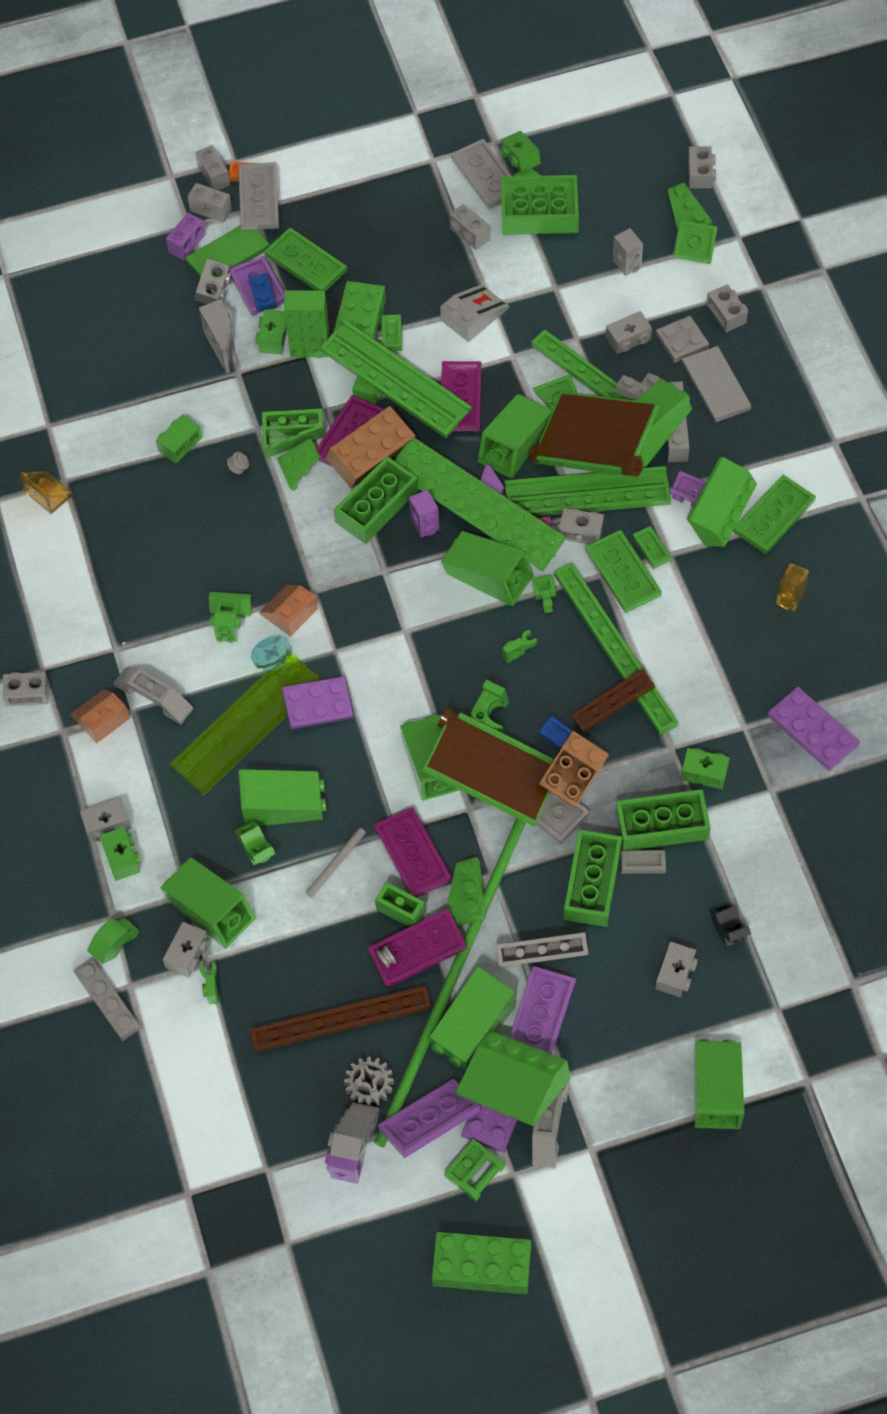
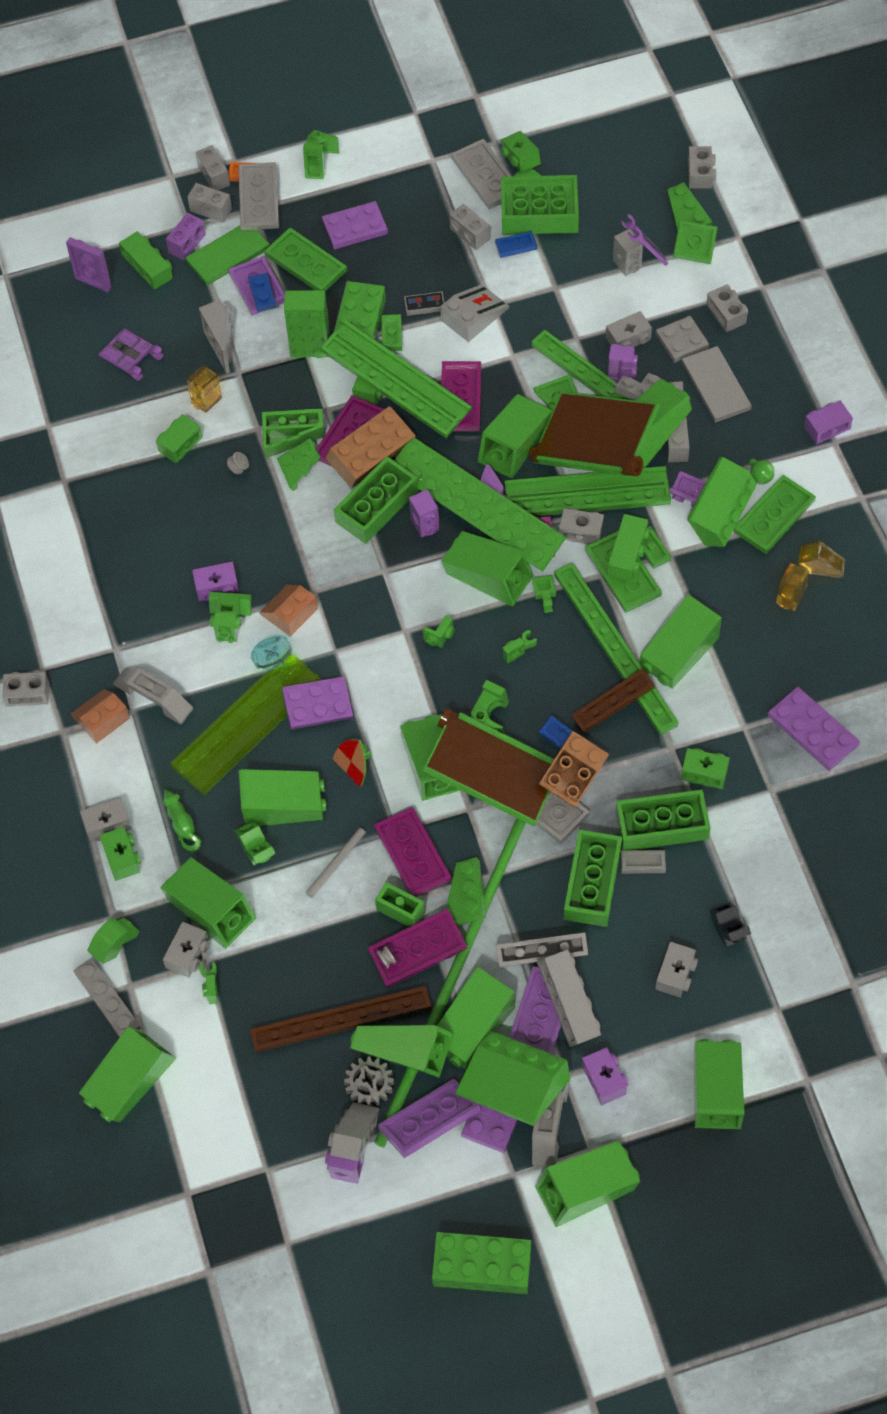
clear yellow slope [19,471,73,514] -> none
light grey brick [195,259,231,304] -> none
bright green brick [255,309,287,355] -> none
bright green plate [444,1139,506,1202] -> none
none -> medium lavender plate [66,237,112,292]
none -> bright green slope [79,1026,176,1123]
none -> medium lavender flag [99,329,164,381]
none -> bright green brick [119,231,173,290]
none -> bright green animal [163,790,202,852]
none -> clear yellow brick [187,365,222,413]
none -> medium lavender brick [192,561,239,601]
none -> bright green tile [303,130,339,179]
none -> medium lavender plate [322,201,388,249]
none -> shield [333,739,372,787]
none -> bright green slope [350,1025,453,1078]
none -> tile [404,291,444,316]
none -> bright green bracket [423,615,455,648]
none -> blue plate [495,231,537,258]
none -> bright green slope [535,1140,640,1227]
none -> light grey brick [537,950,601,1047]
none -> medium lavender brick [582,1048,629,1106]
none -> bright green brick [607,514,651,581]
none -> medium lavender brick [608,344,638,383]
none -> medium lavender flag [621,214,668,266]
none -> bright green slope [639,594,722,689]
none -> bright green piece [749,459,774,485]
none -> clear yellow slope [798,540,846,578]
none -> medium lavender brick [804,400,853,445]

